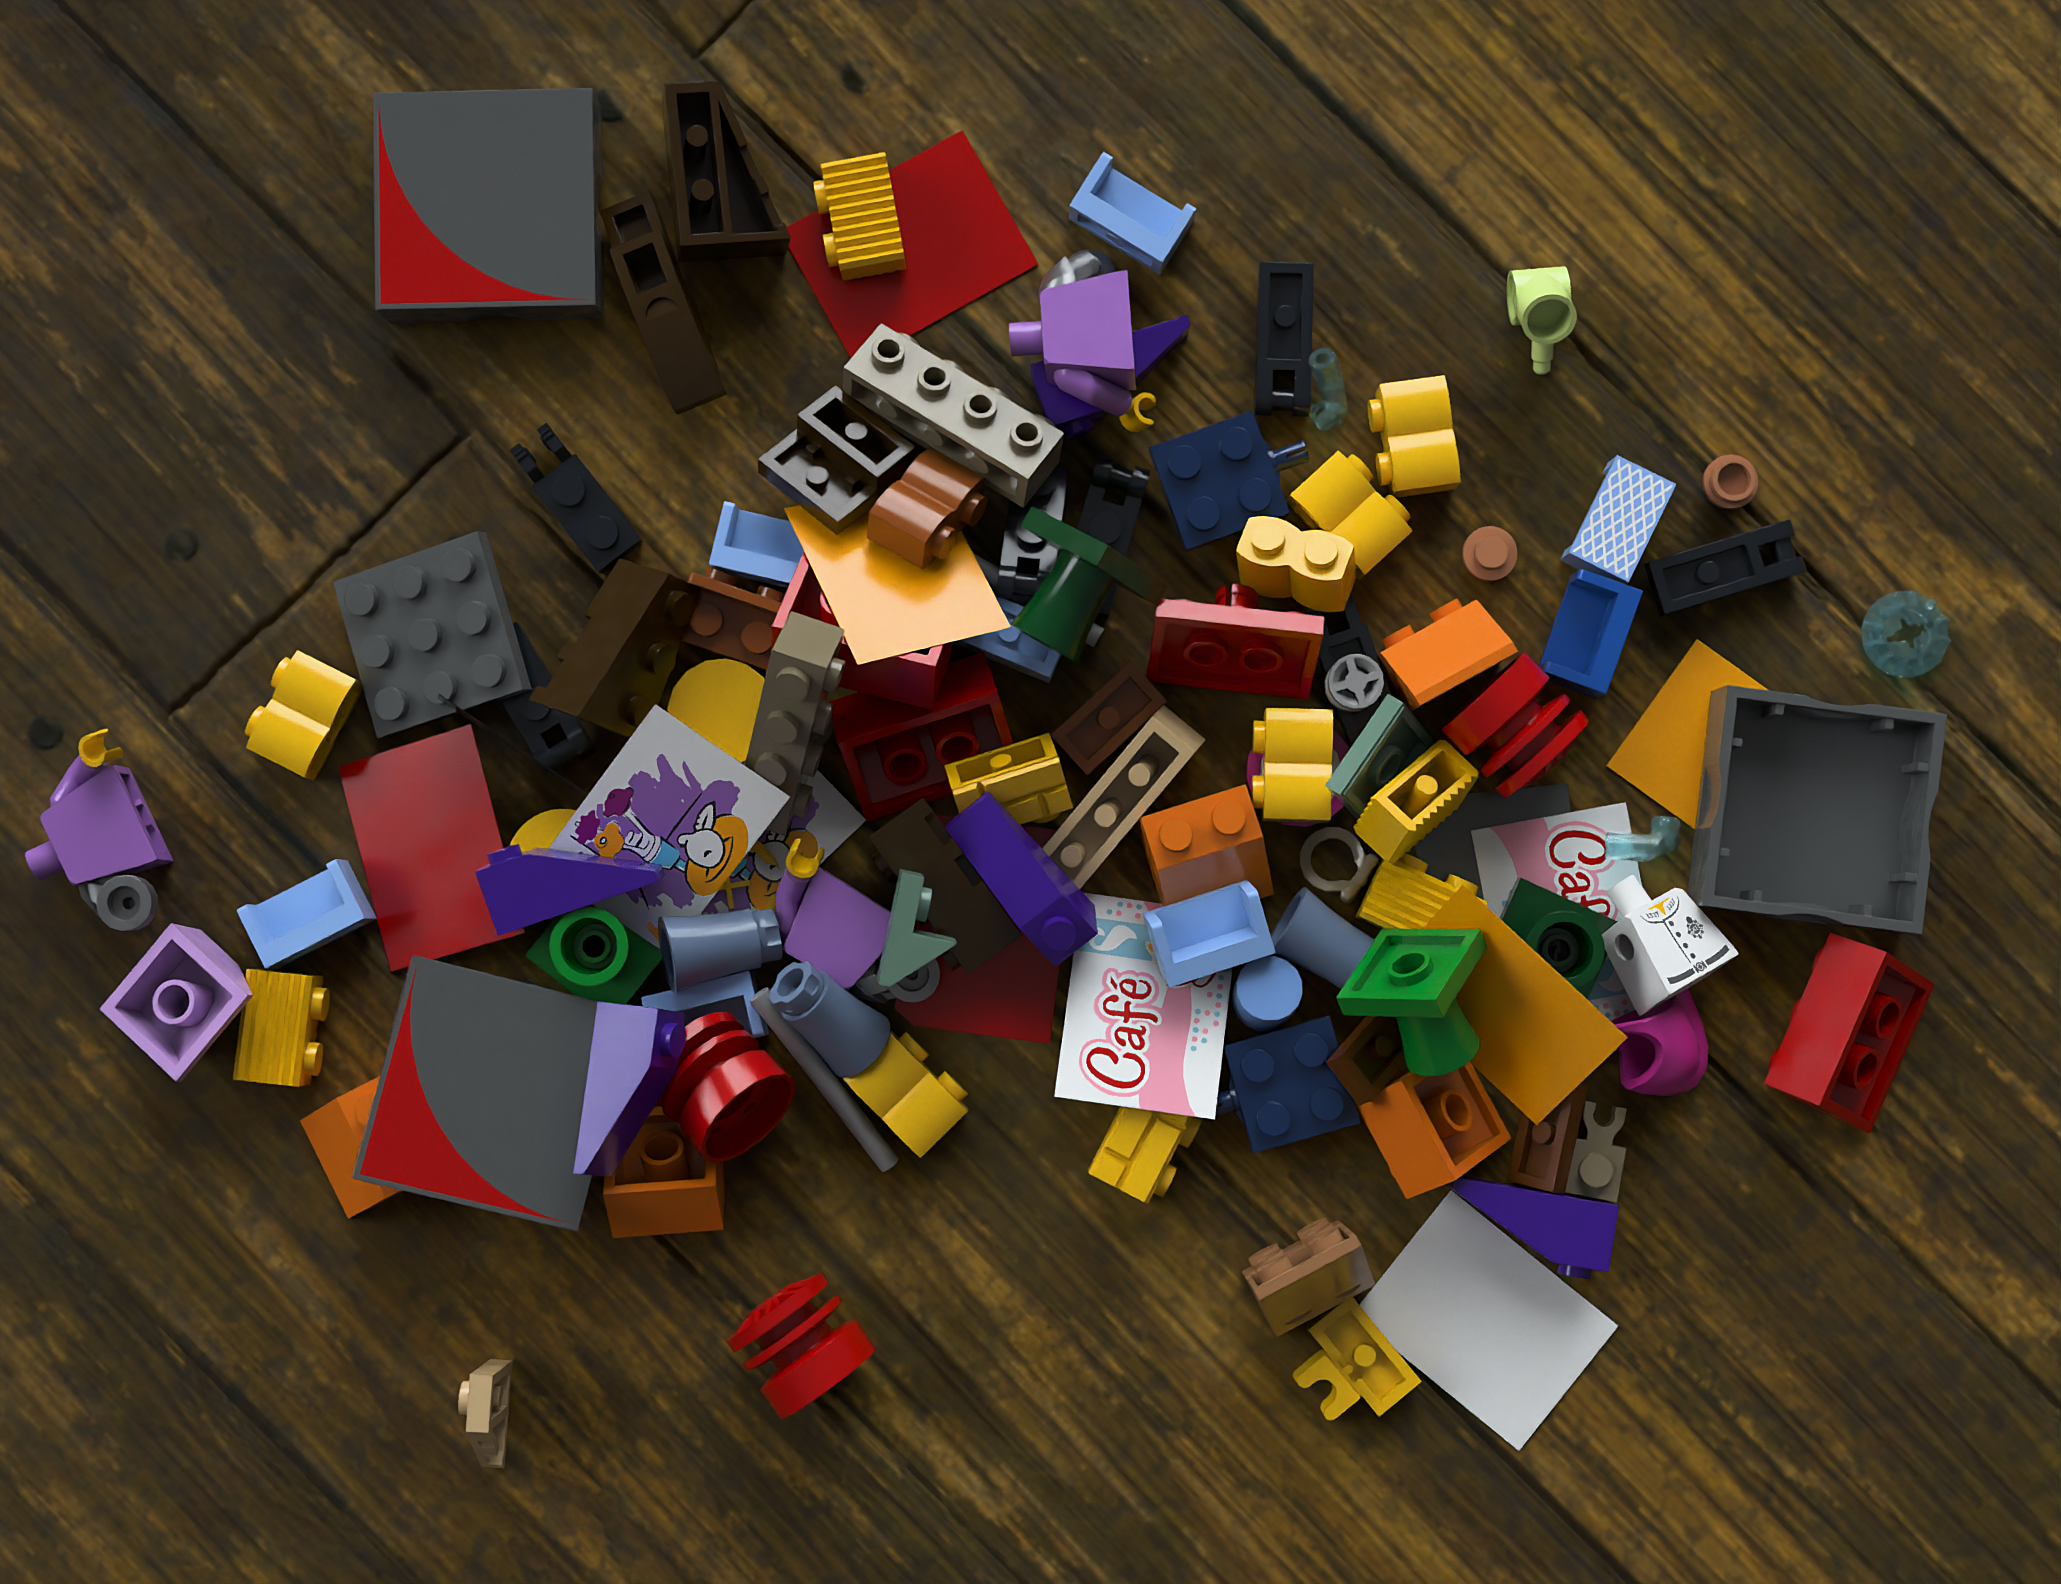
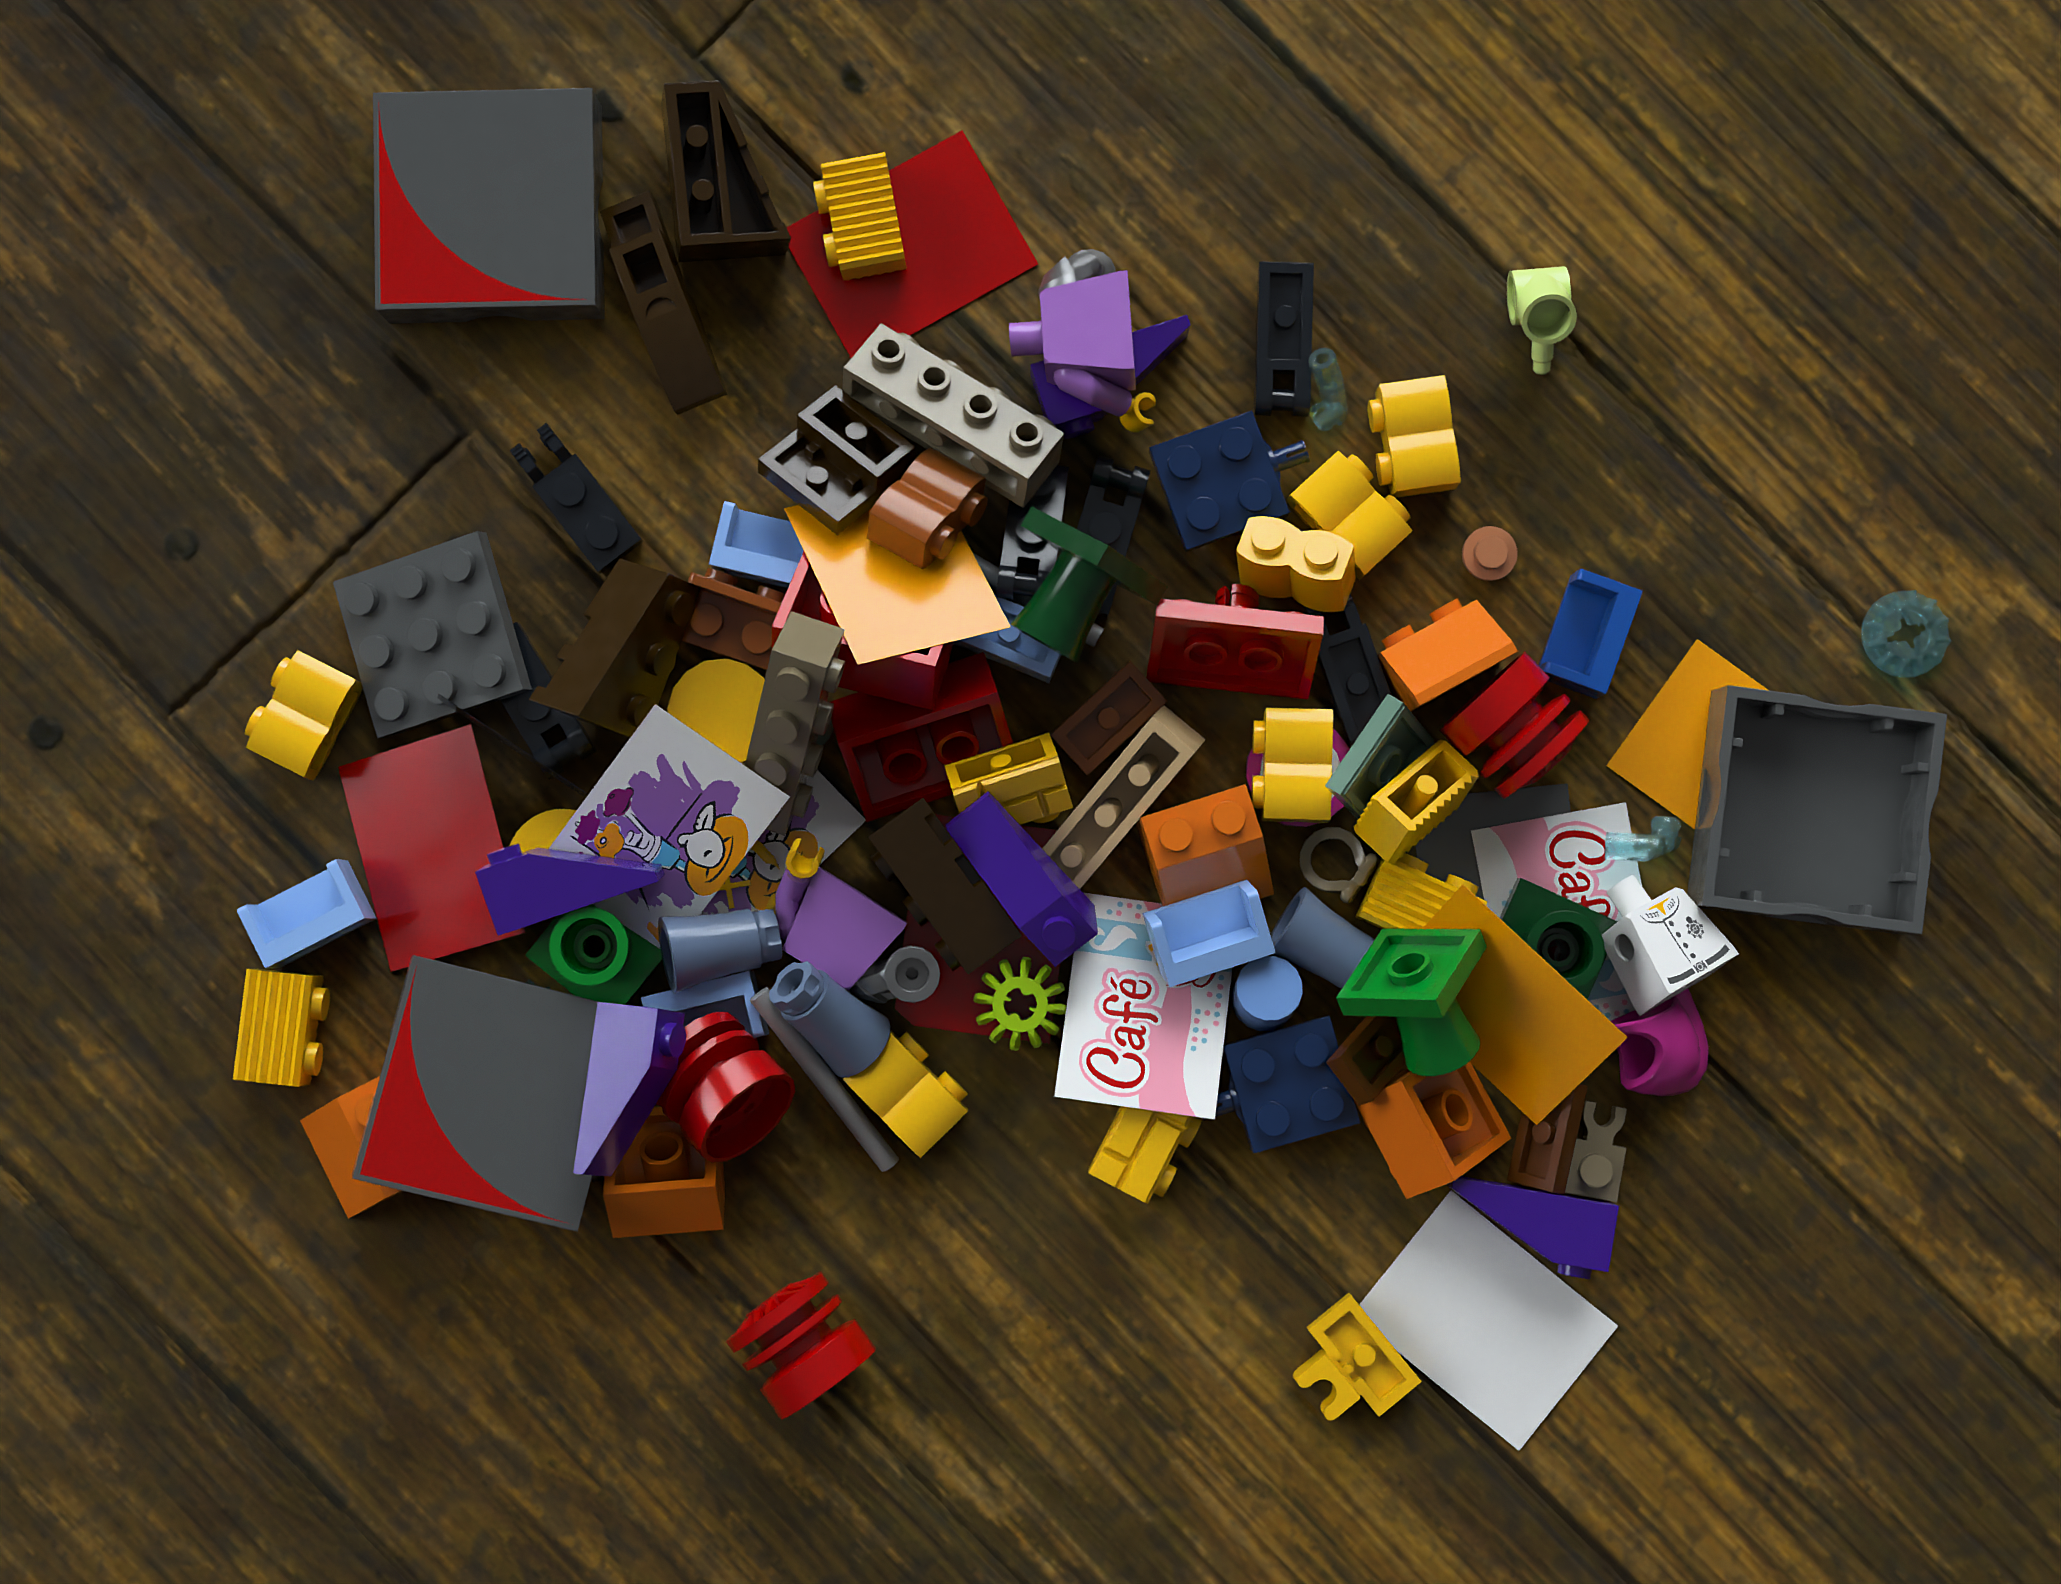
medium lavender torso [25,729,173,931] -> none
lavender slope [100,923,253,1082] -> none
tan wing [458,1359,513,1468] -> none
sand green slope [877,869,957,987] -> none
light blue panel [1069,152,1196,275] -> none
medium nougat slope [1241,1218,1376,1337] -> none
light grey wheel [1324,654,1384,713] -> none
light blue panel [1560,455,1676,584] -> none
black plate [1644,520,1807,617] -> none
nougat plate [1702,454,1758,510] -> none
red slope [1764,933,1935,1134] -> none
none -> lime gear [974,957,1067,1051]

